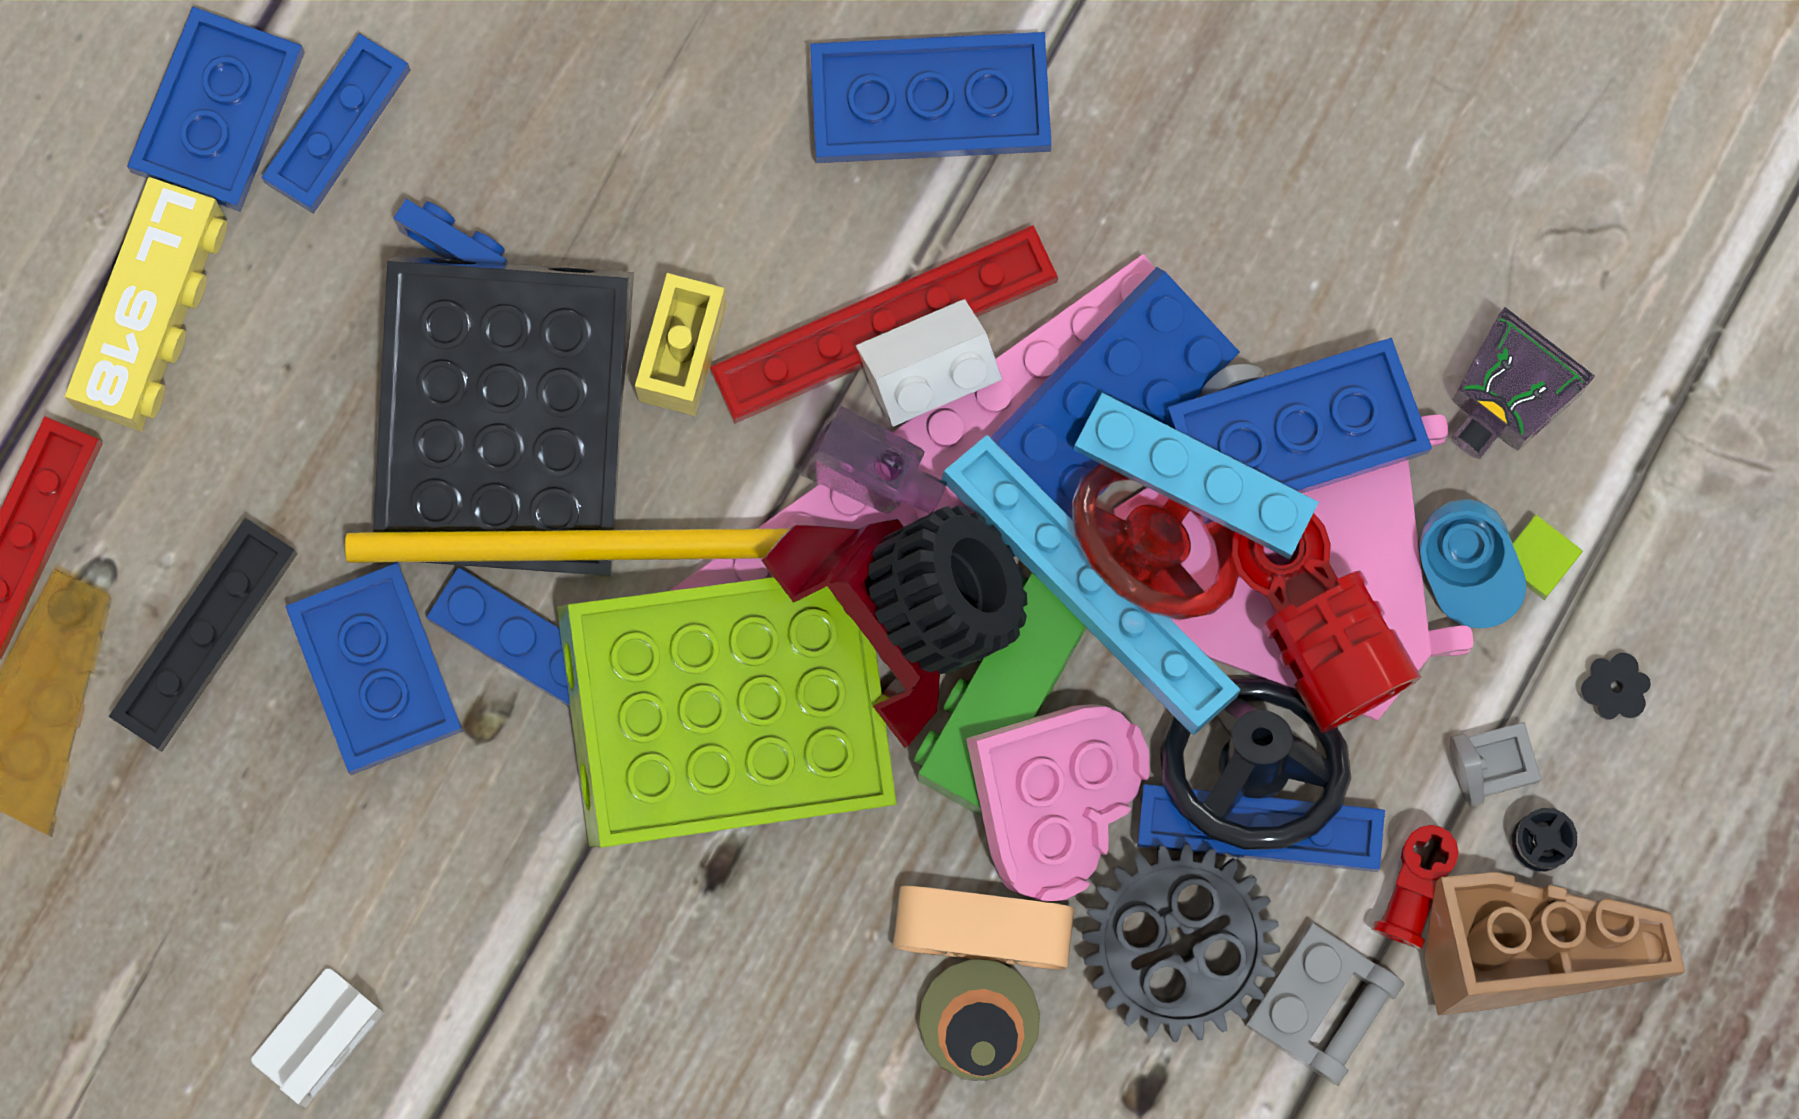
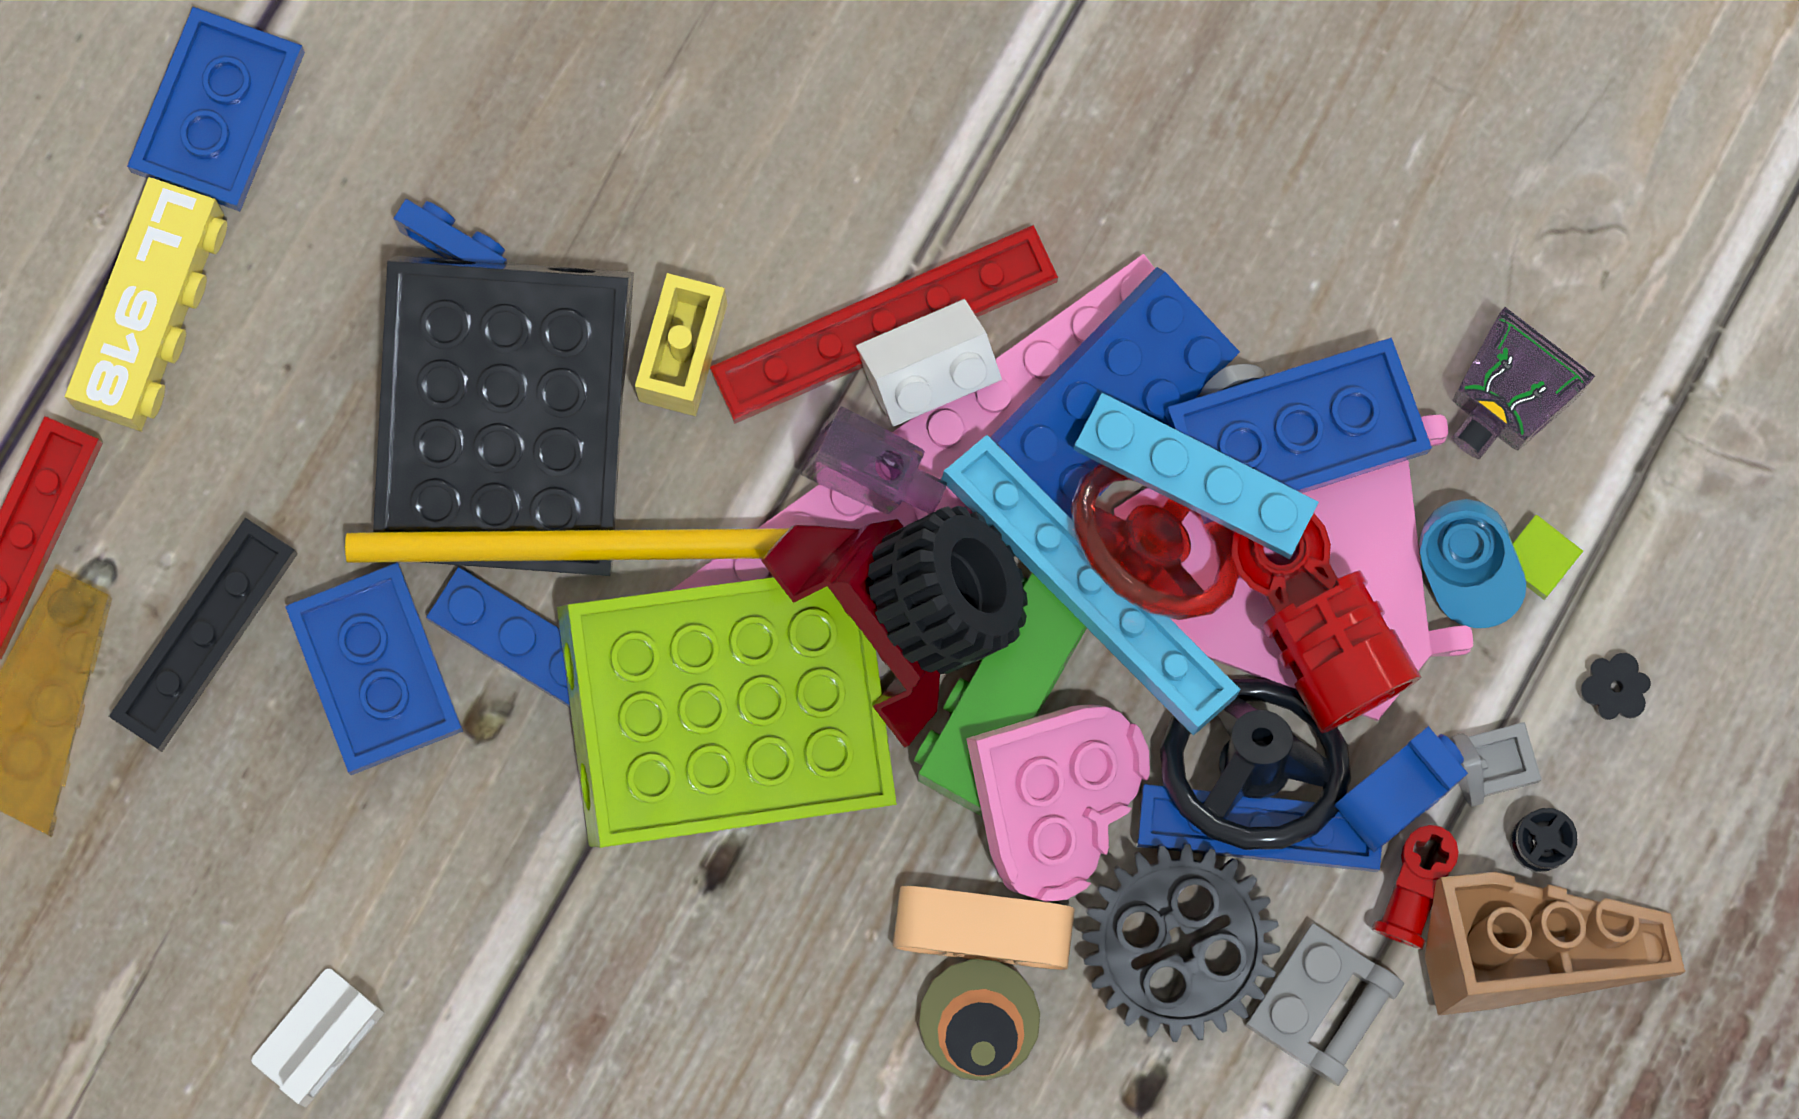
blue plate [261,33,411,214] -> none
blue plate [810,32,1052,163] -> none
none -> blue pin [1334,726,1468,853]

